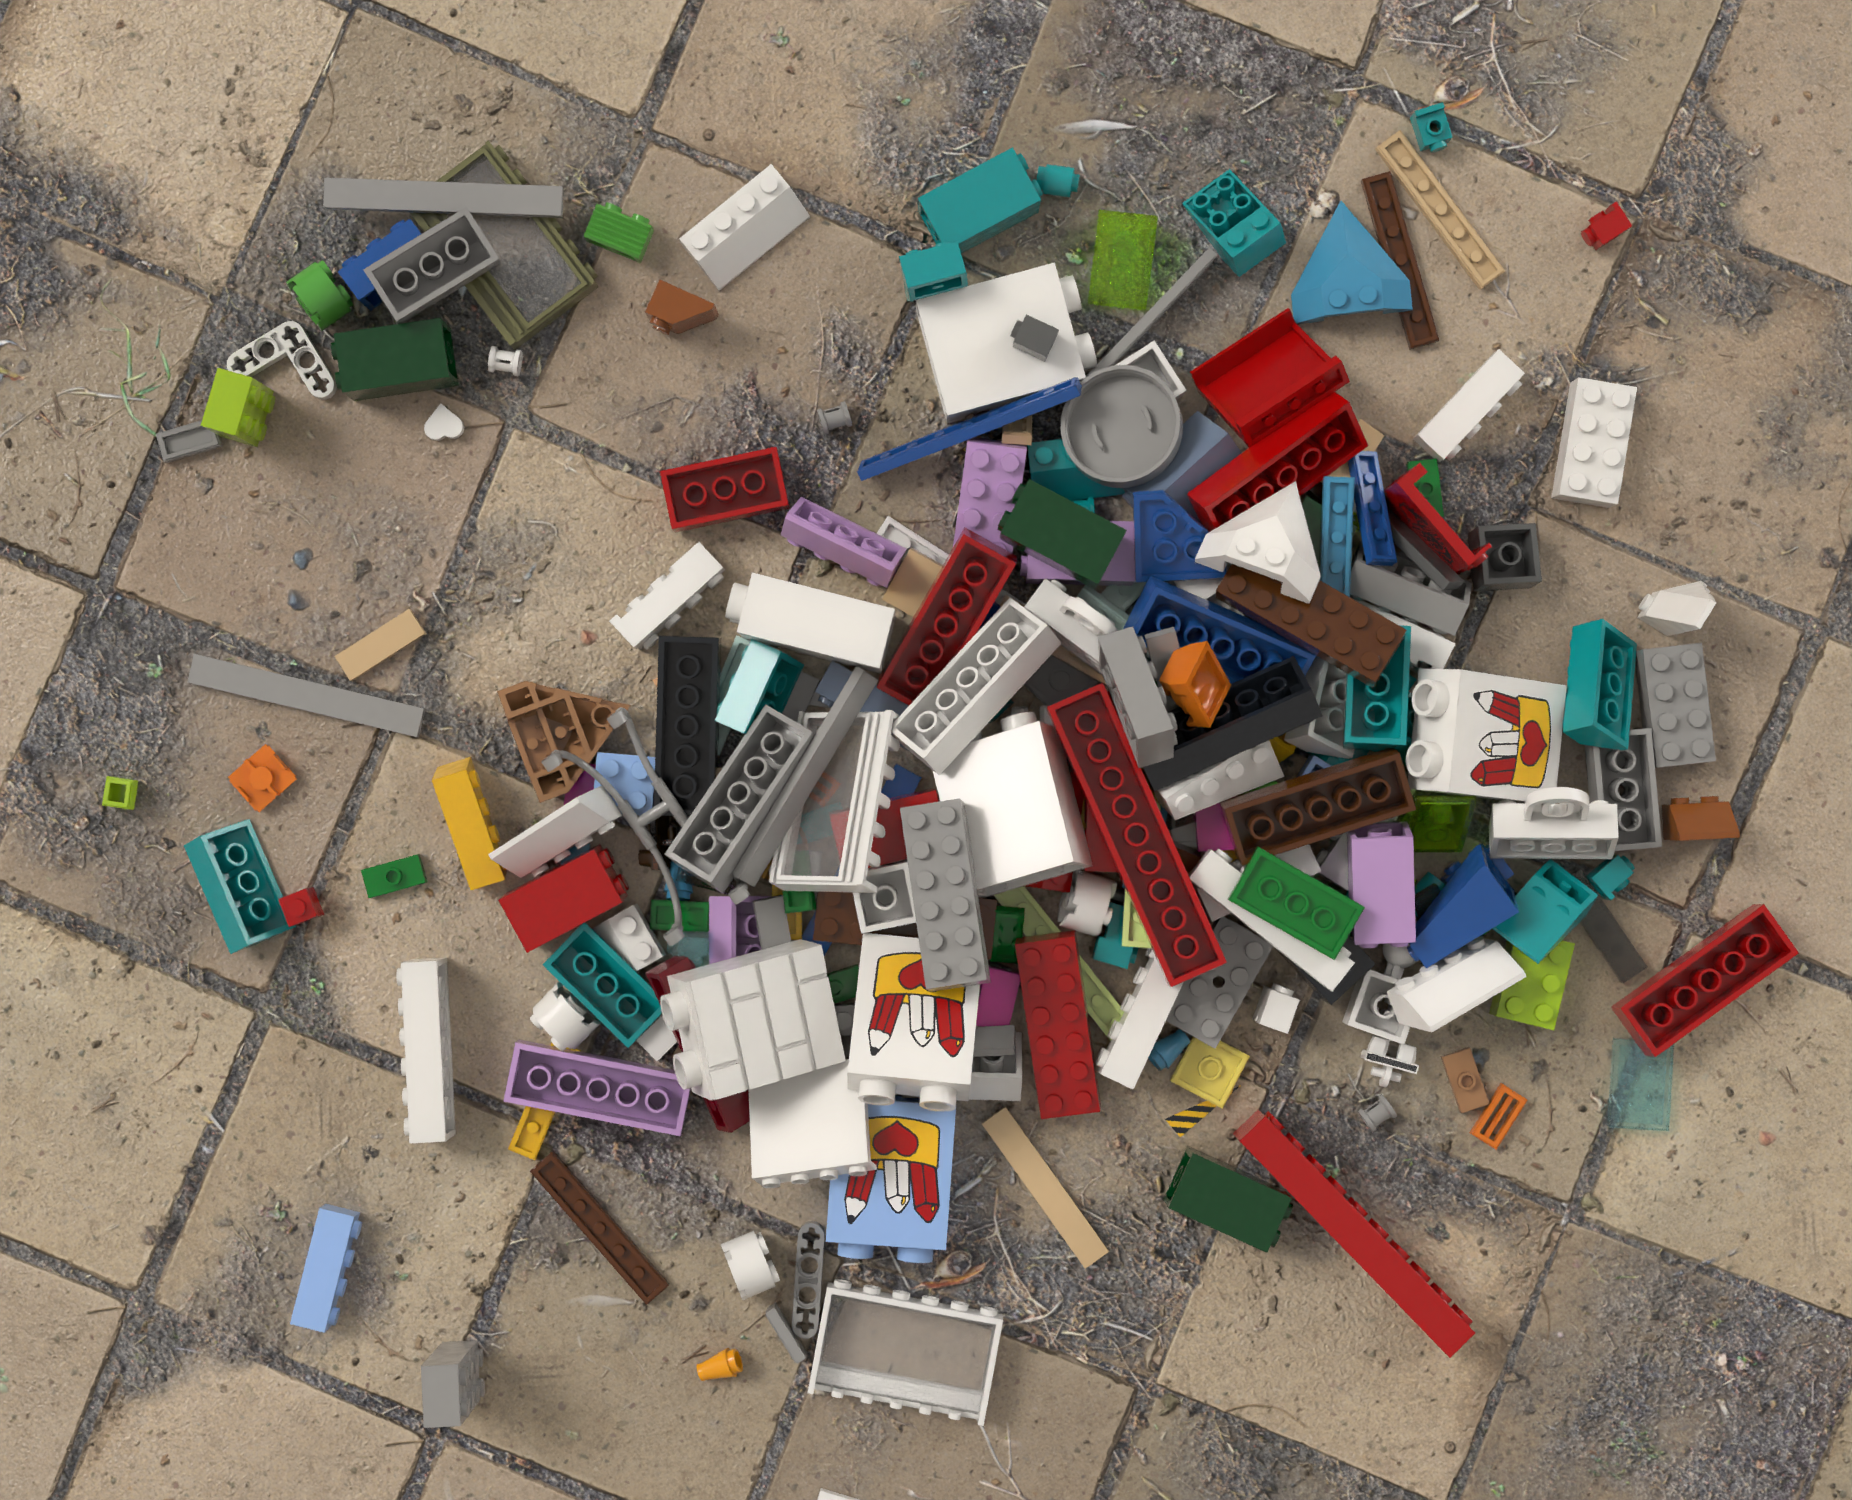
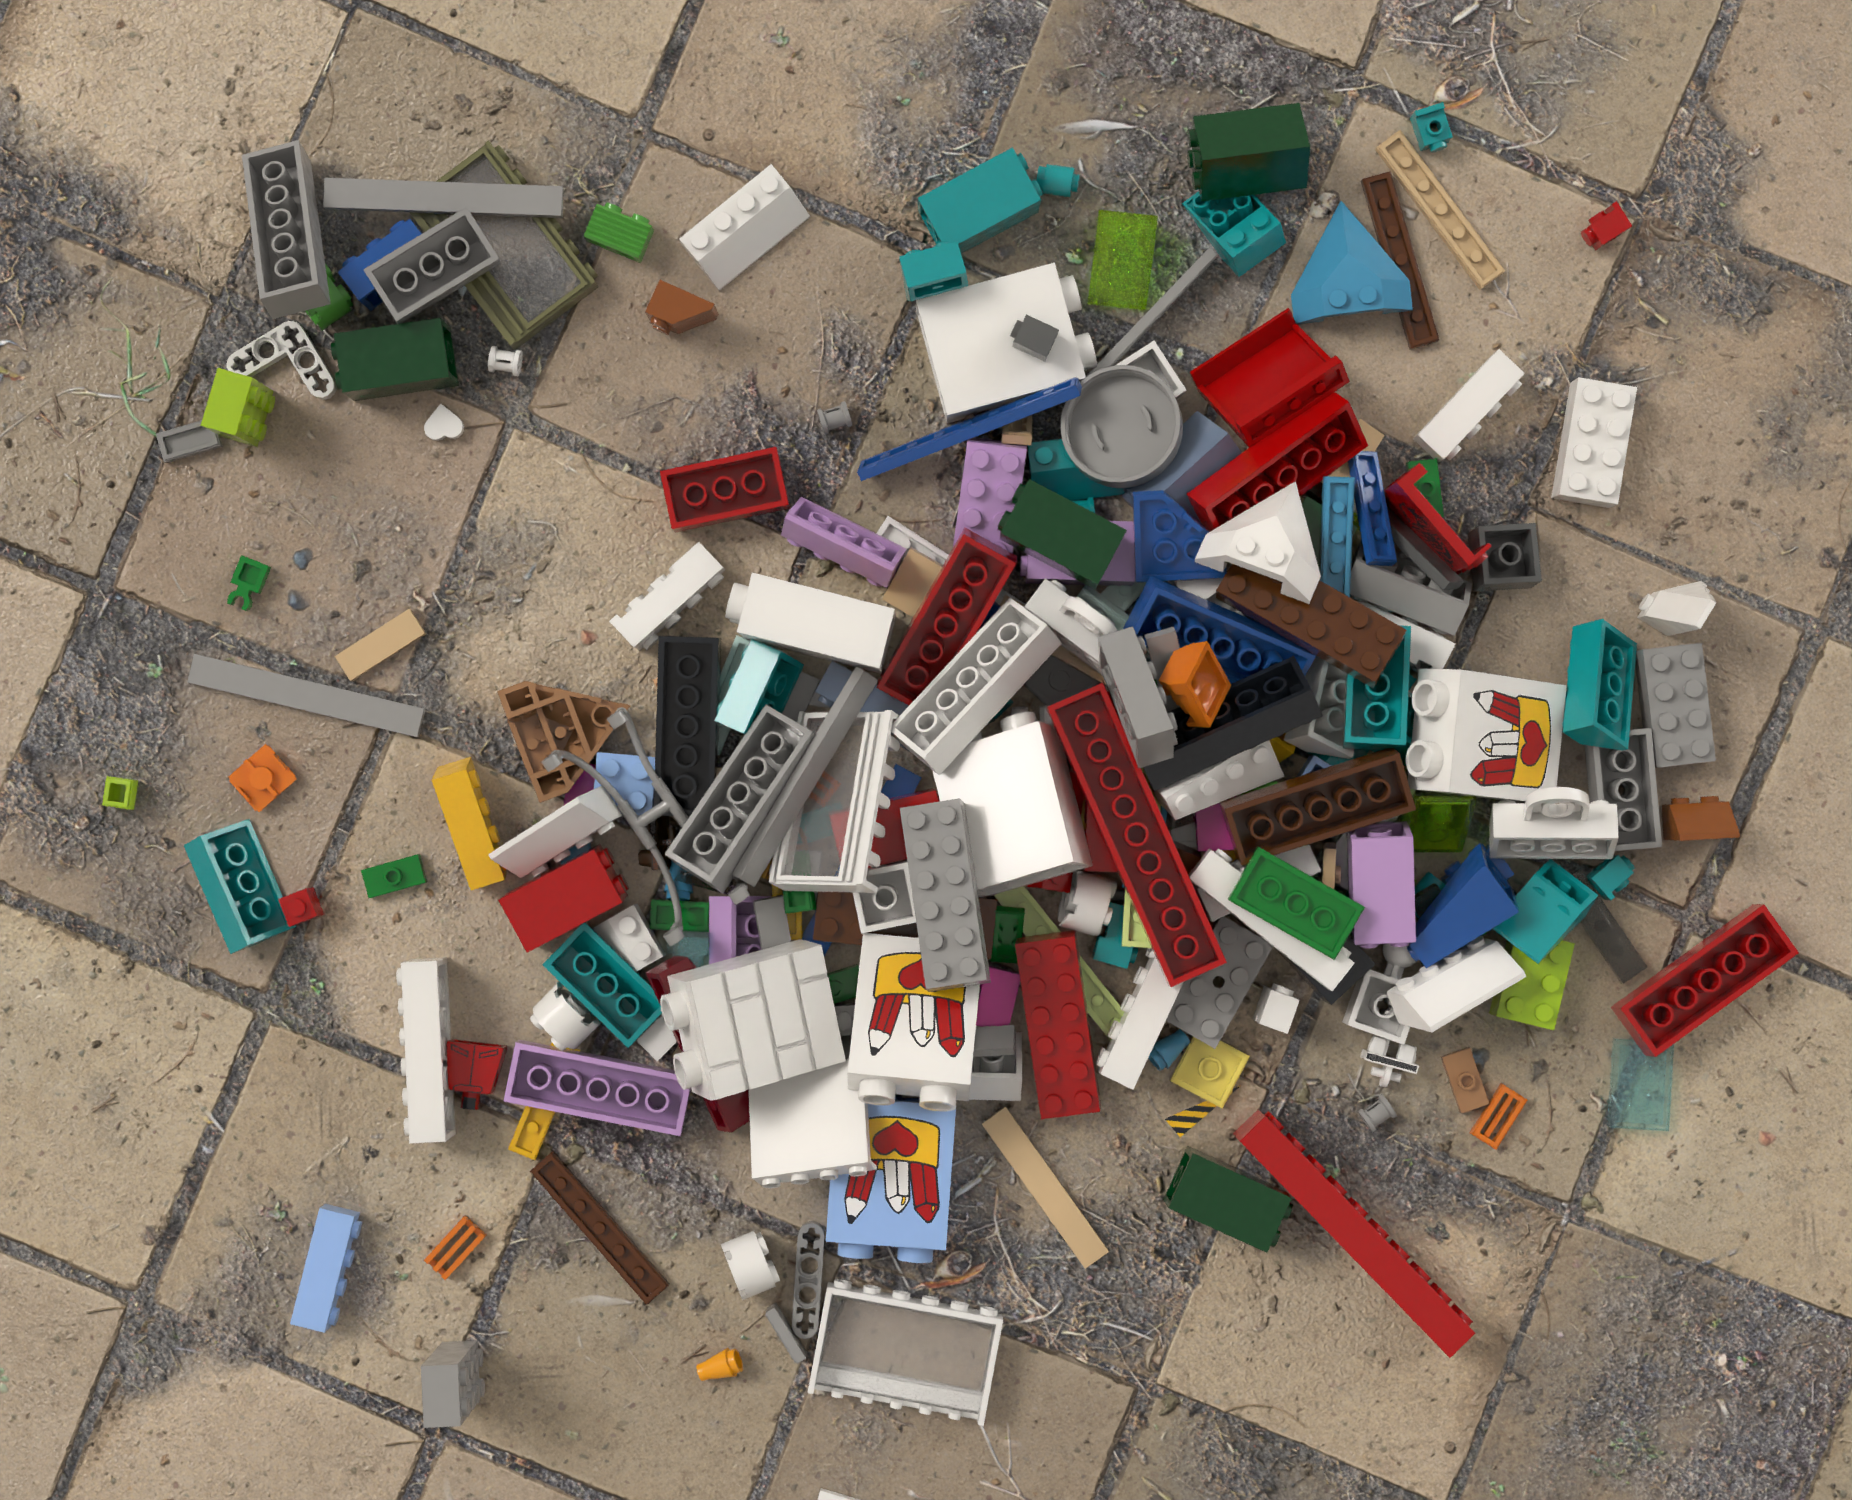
none -> green plate [227,555,271,611]
none -> light grey brick [242,140,331,319]
none -> orange tile [423,1215,487,1280]
none -> red torso [446,1039,507,1110]
none -> dark green brick [1187,103,1310,202]
none -> tan plate [1322,842,1341,889]

